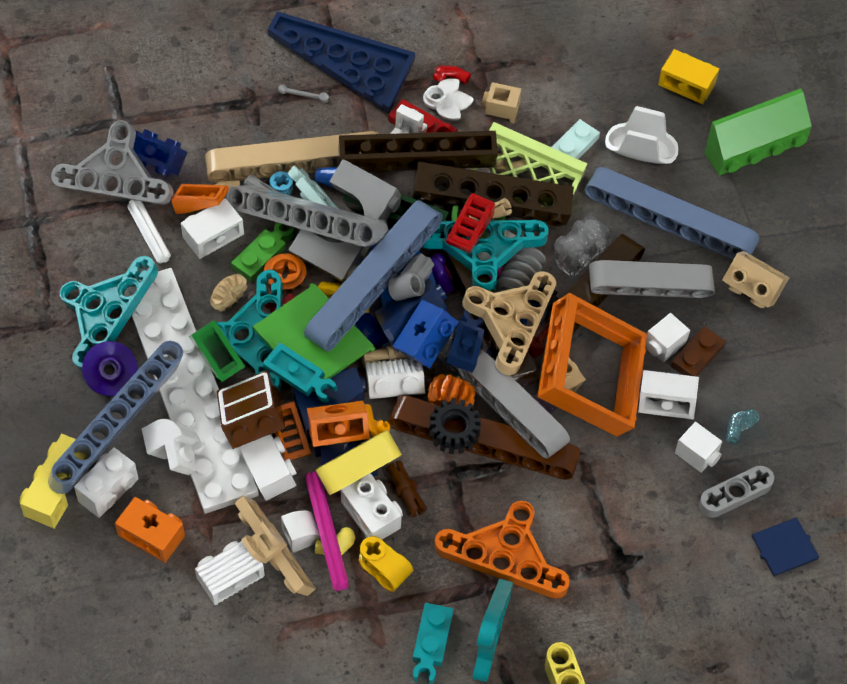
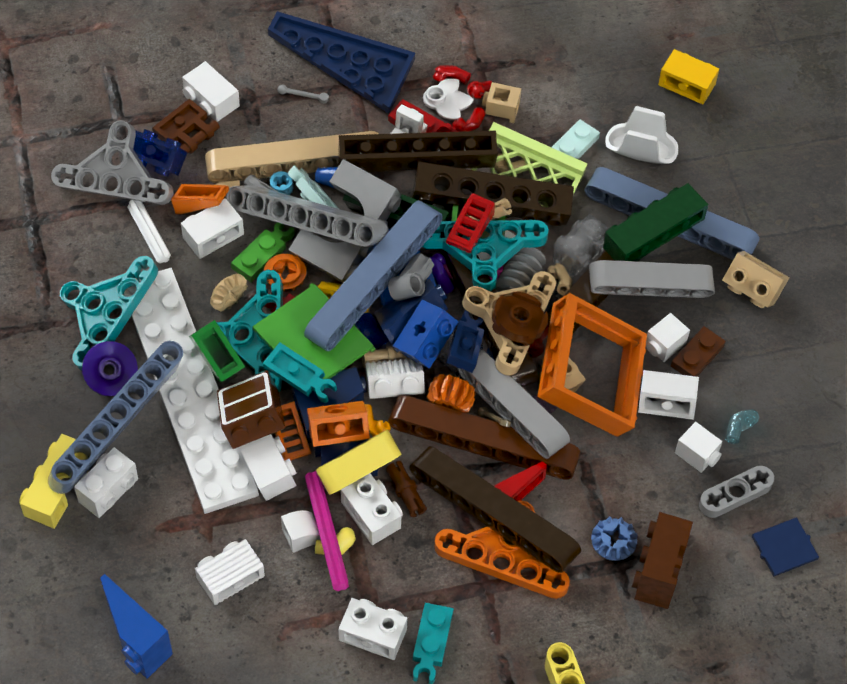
orange brick [115,497,185,563] -> none
white brick [142,419,200,475] -> none
tan plate [235,496,316,596] -> none
yellow piece [358,536,414,592] -> none
black tyre [429,399,481,454] -> none
teal beam [472,578,514,683] -> none
bright green slope [704,88,812,176] -> none
none -> blue slope [100,574,173,679]
none -> reddish brown plate [152,99,220,158]
none -> white brick [182,61,240,122]
none -> white brick [339,598,407,660]
none -> dark brown beam [409,446,581,573]
none -> red arm [452,107,486,132]
none -> red arm [467,80,492,99]
none -> dark tan hinge [478,407,512,427]
none -> reddish brown plate [492,292,548,345]
none -> red slope [494,461,547,501]
none -> tan arm [547,263,572,295]
none -> medium blue gear [591,516,637,561]
none -> dark green brick [603,183,709,262]
none -> reddish brown wedge [632,512,693,609]

